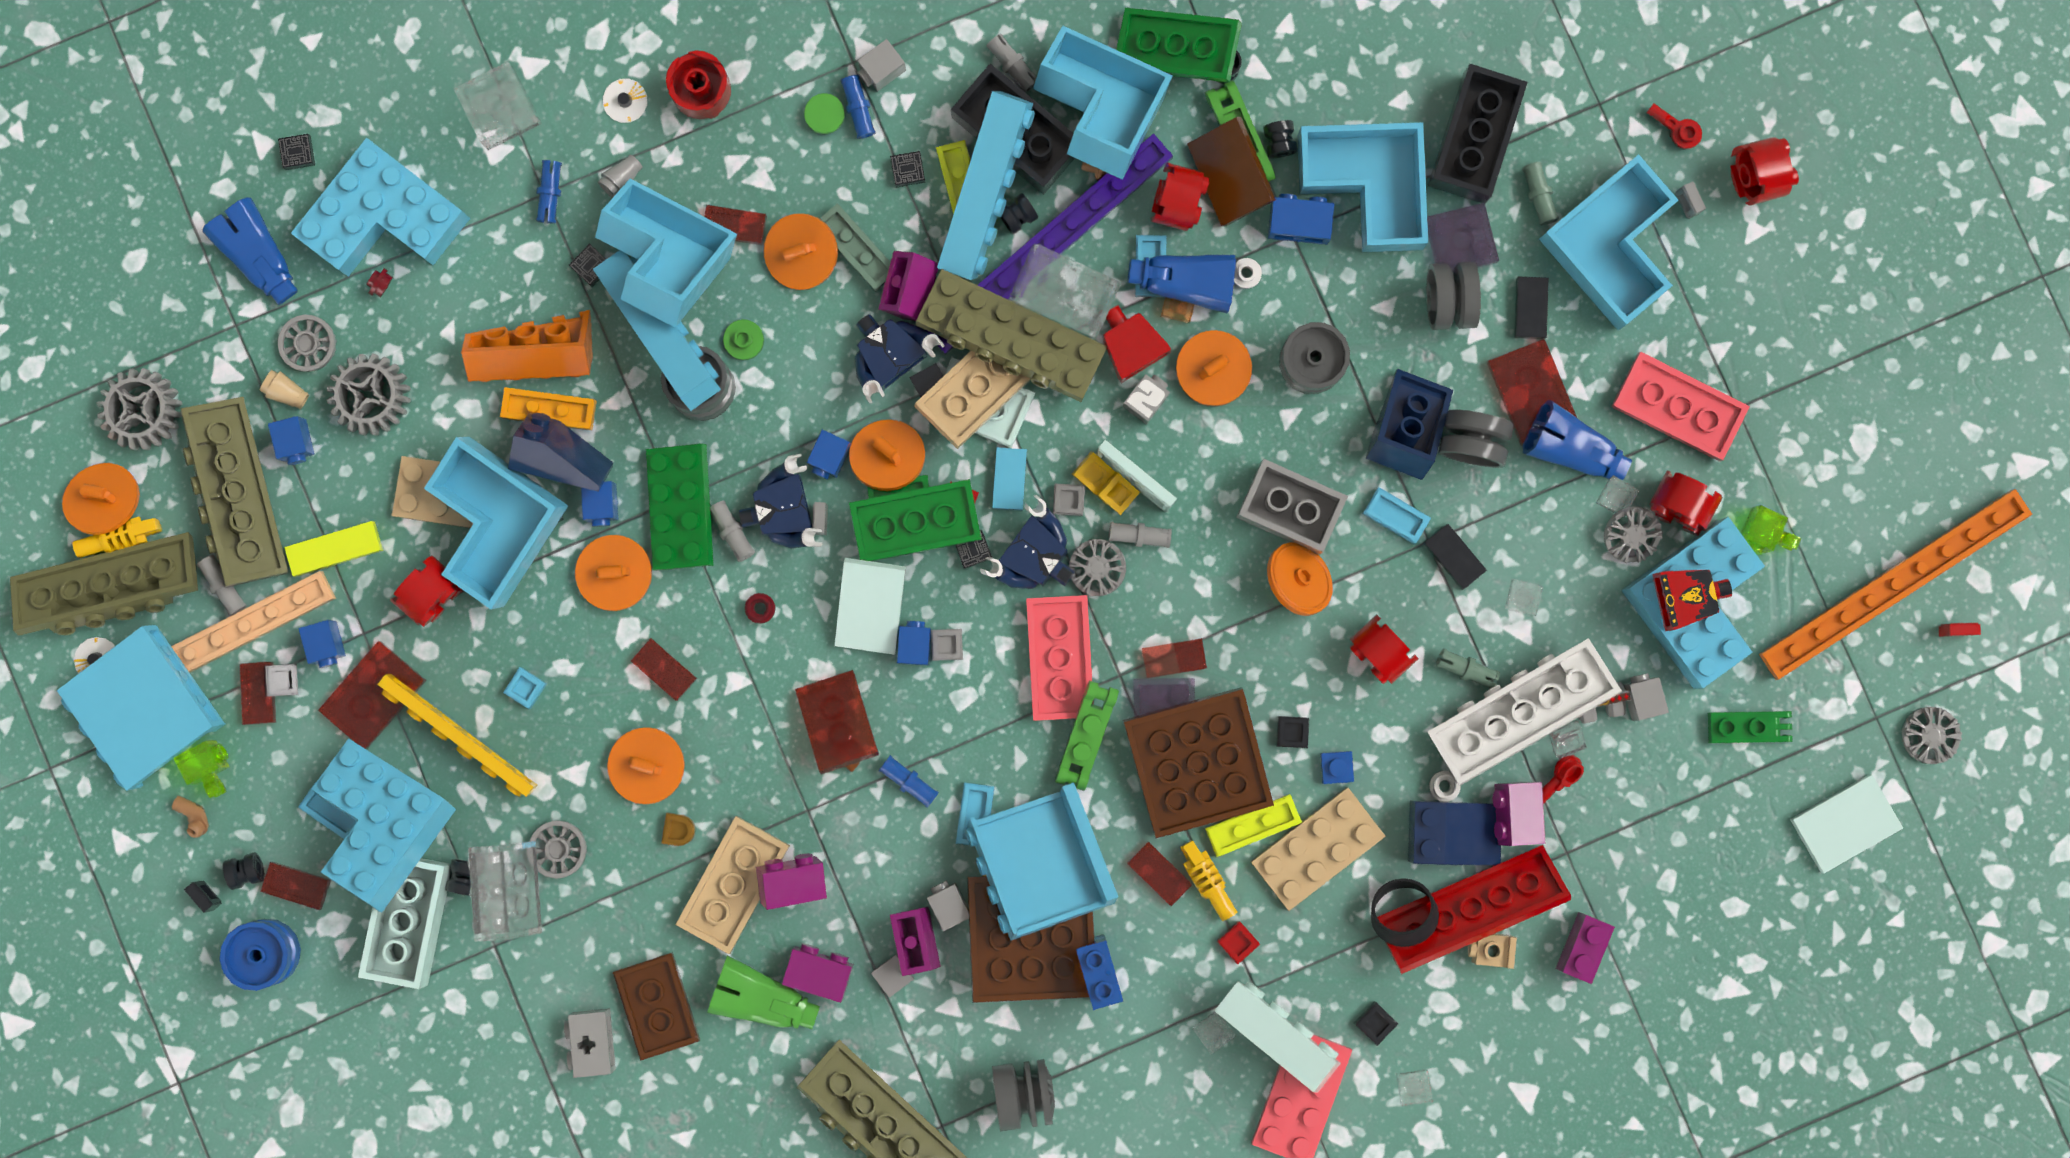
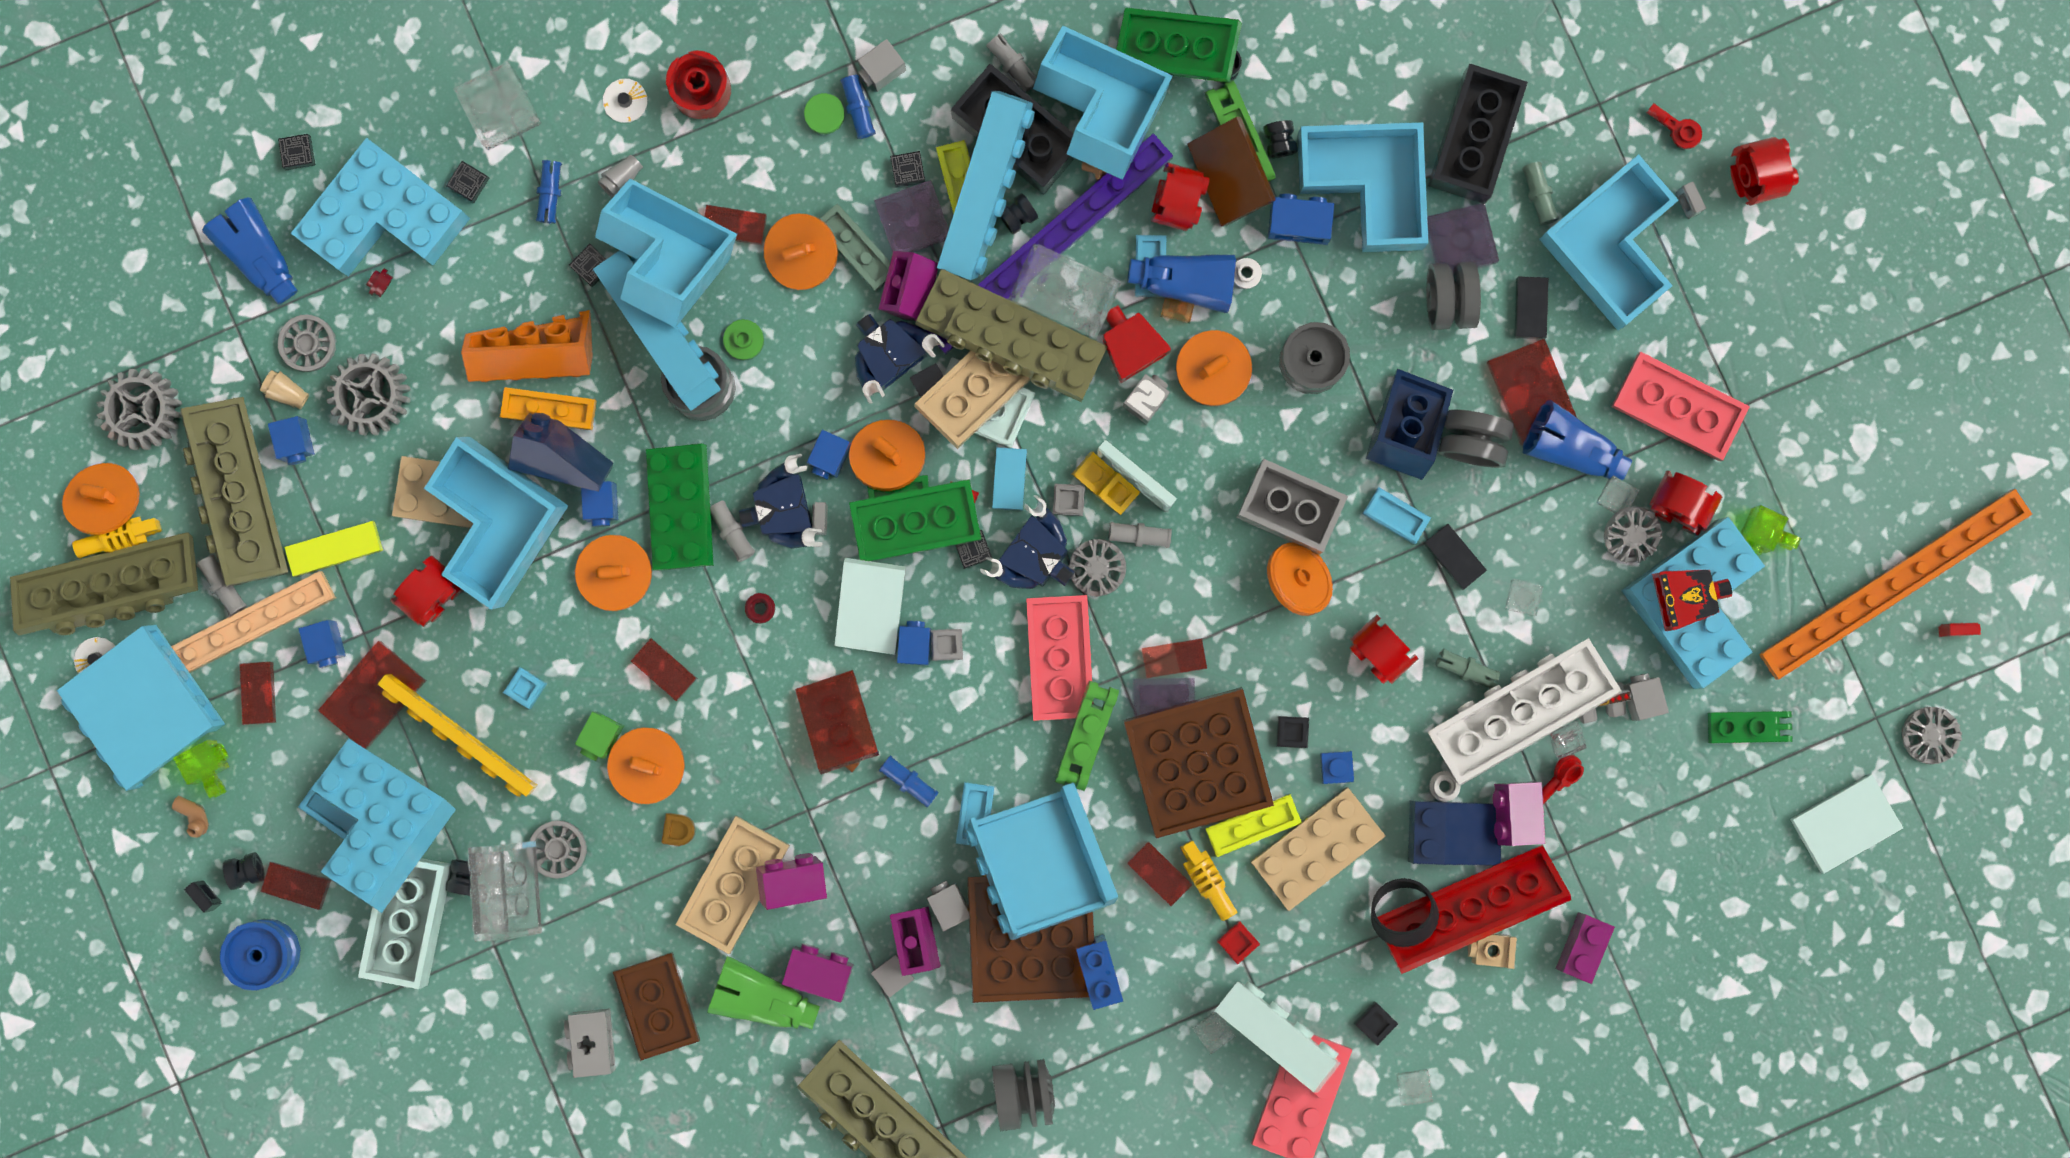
tile [263,664,298,697] -> none
none -> black tile [446,161,490,203]
none -> bright green brick [575,711,624,761]
none -> clear purple plate [874,180,949,252]

